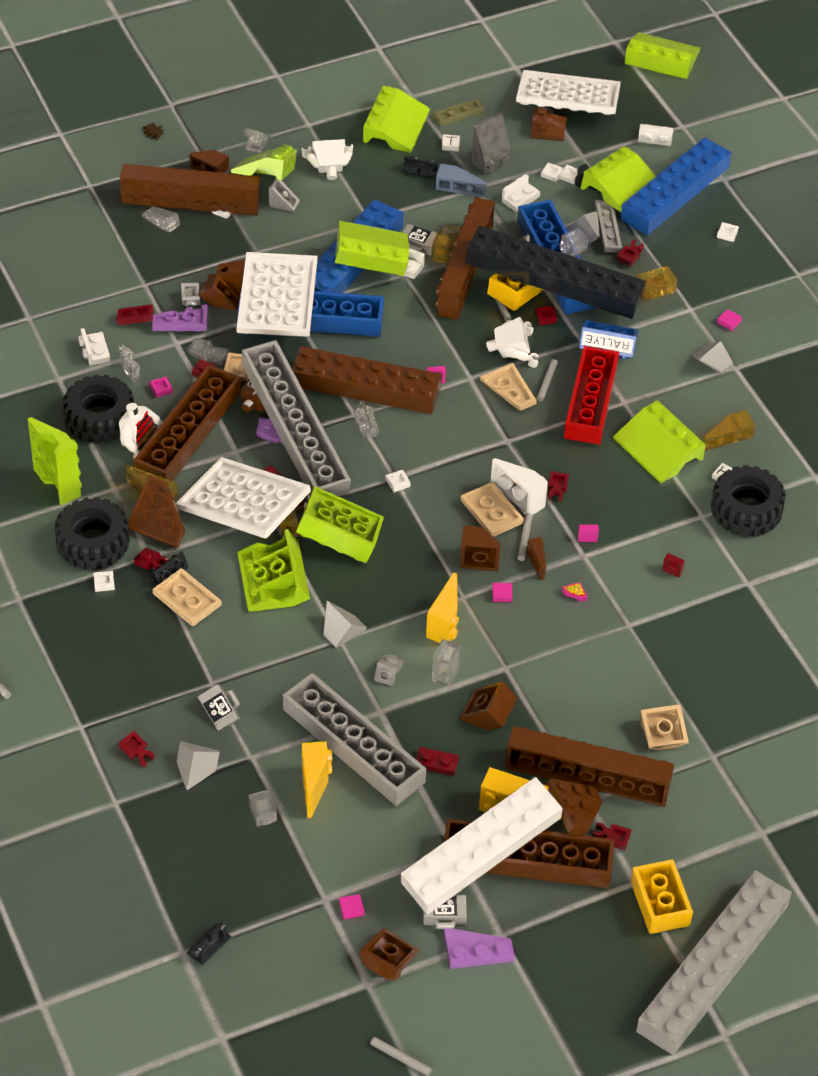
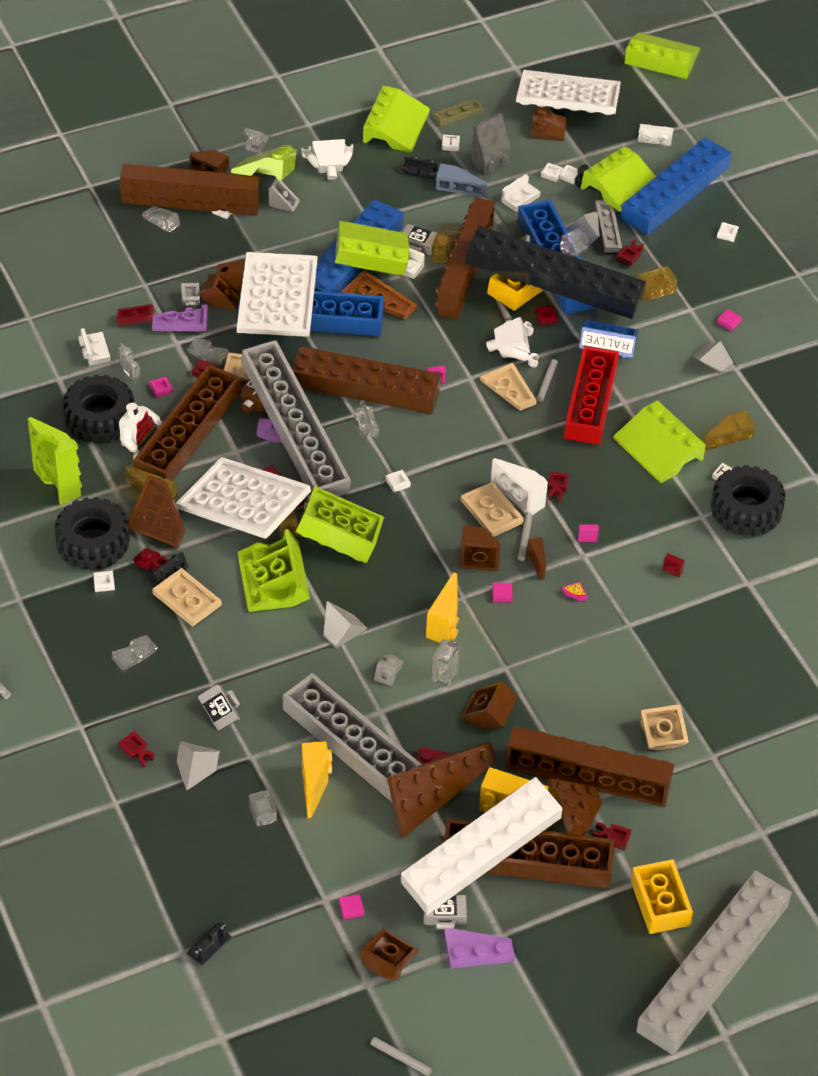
dark brown piece [143,123,164,140] -> none
none -> clear slope [111,635,158,671]
none -> dark orange wing [341,270,417,319]
none -> reddish brown wing [387,742,495,838]

